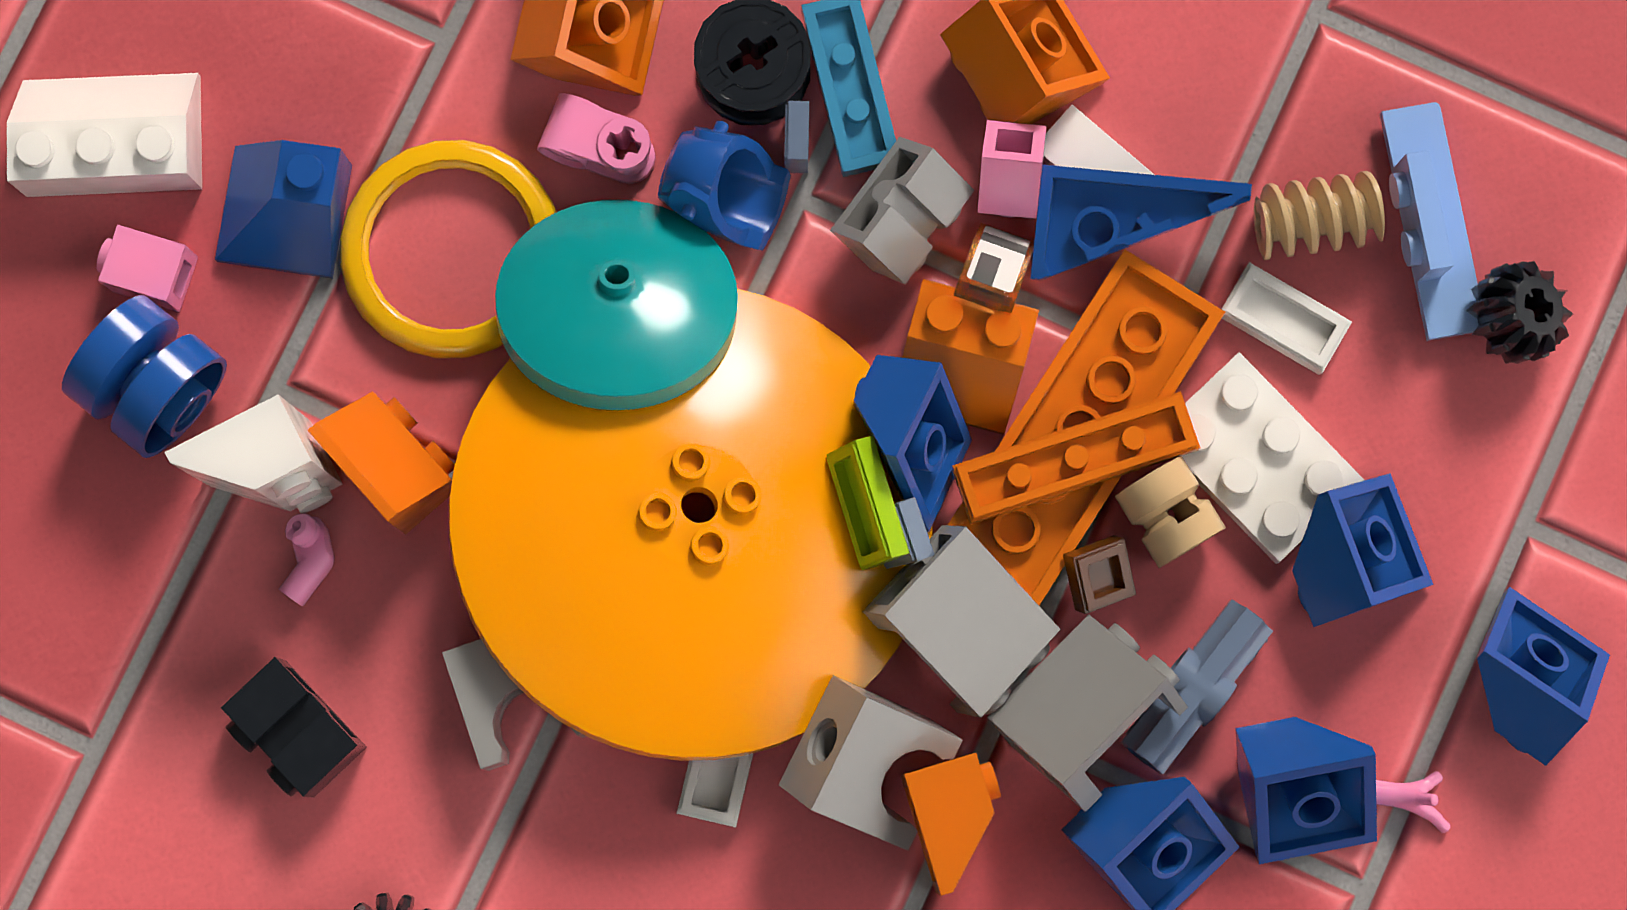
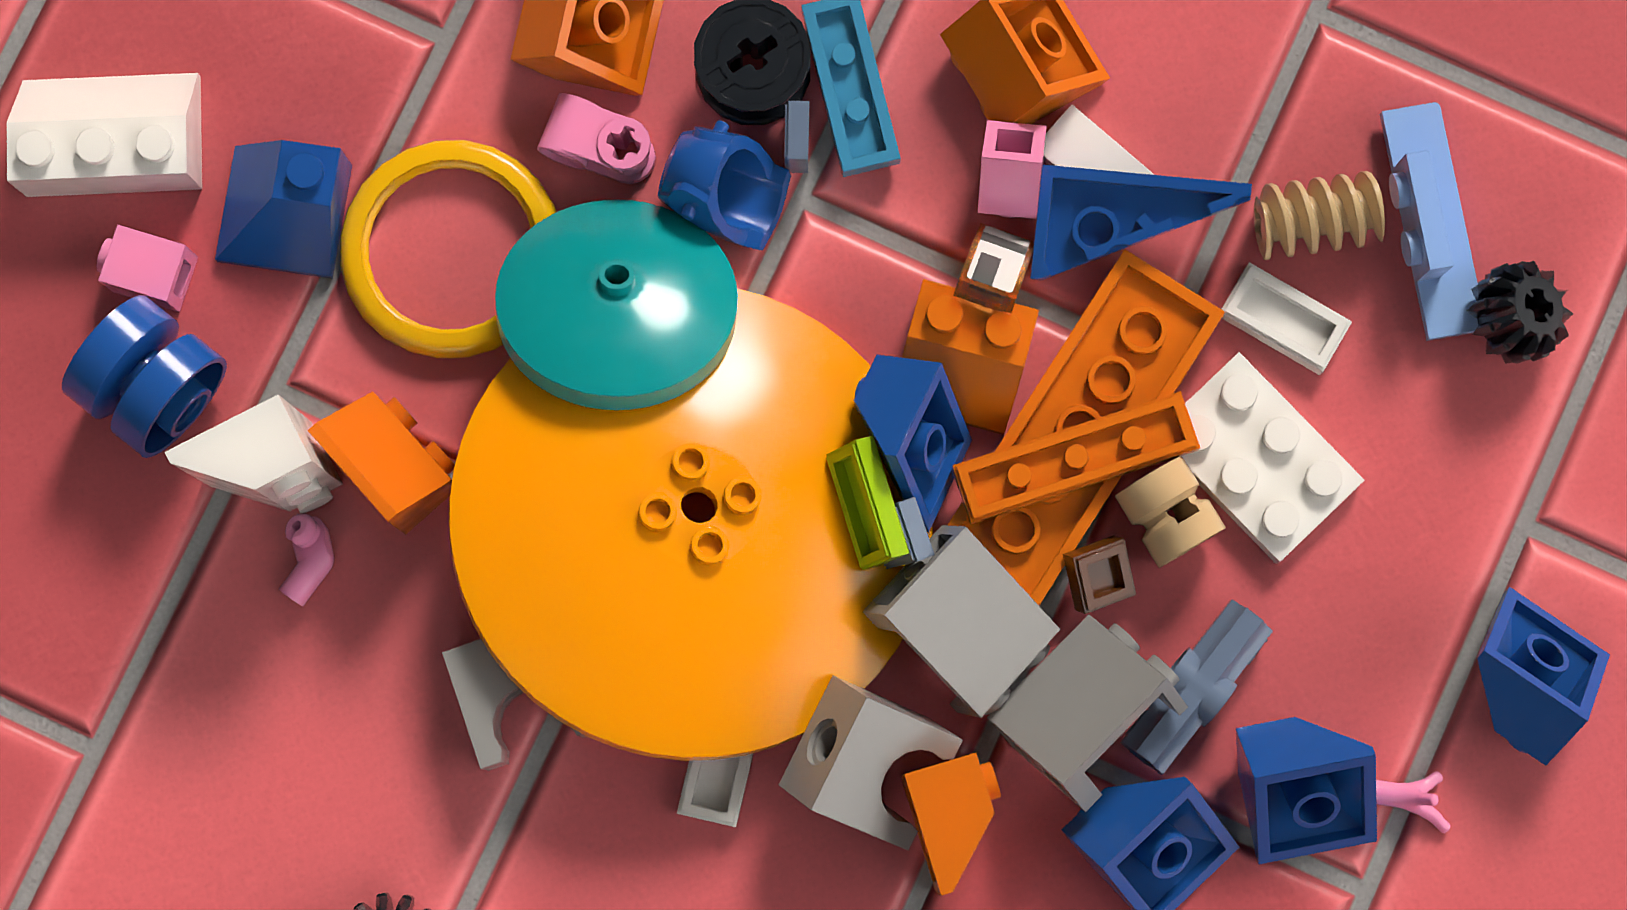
black brick [221,657,367,797] -> none
light grey brick [830,137,975,284] -> none
blue slope [1292,473,1434,627] -> none

